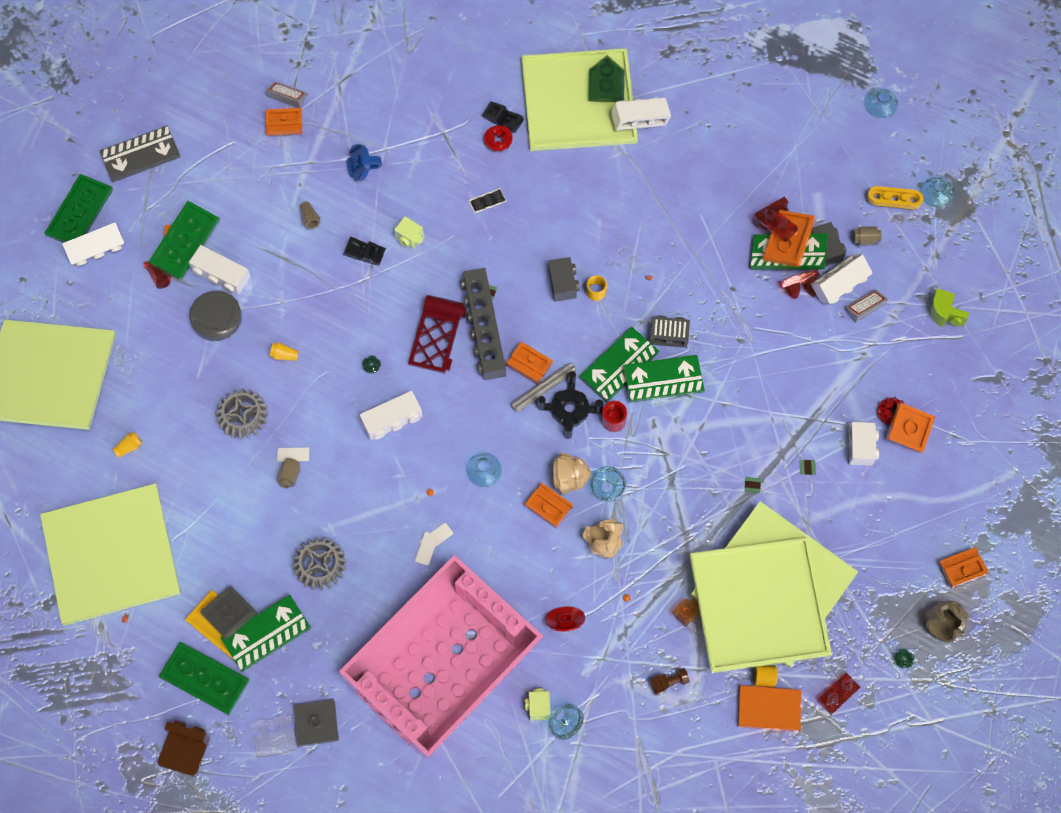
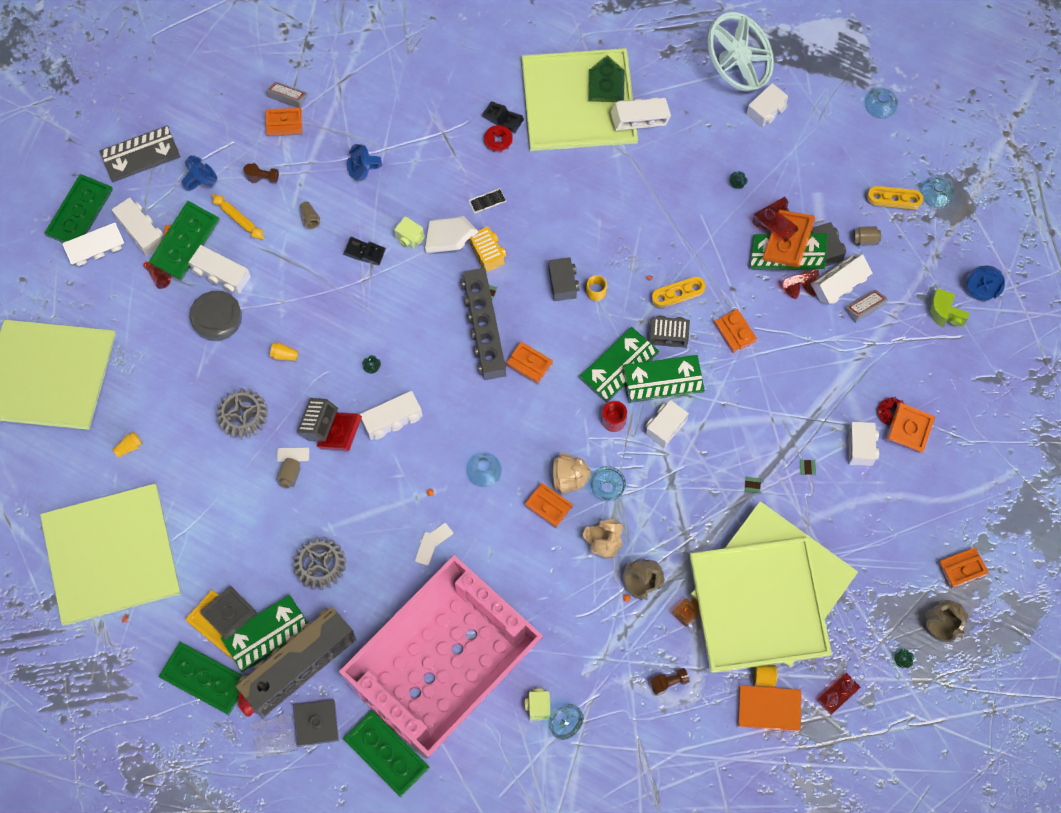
reddish brown bracket [158,720,210,777] -> none
dark red piece [408,295,467,374] -> none
light grey axle [512,363,576,412] -> none
black plate [538,371,603,439] -> none
red dish [545,606,586,632] -> none
none -> white brick [111,197,164,256]
none -> blue tile [181,155,217,191]
none -> yellow wheel [211,194,264,240]
none -> dark grey piece [236,607,356,719]
none -> reddish brown leg [243,163,279,183]
none -> dark grey brick [297,398,338,442]
none -> red plate [317,412,362,451]
none -> green tile [343,710,430,798]
none -> white tile [425,216,479,253]
none -> yellow brick [469,226,506,272]
none -> dark tan helmet [623,559,665,600]
none -> white brick [646,400,689,448]
none -> yellow plate [652,277,706,308]
none -> light aqua wheel [708,12,774,91]
none -> orange plate [714,309,757,353]
none -> plate [730,171,747,189]
none -> white brick [746,83,788,127]
none -> blue tile [966,265,1005,301]

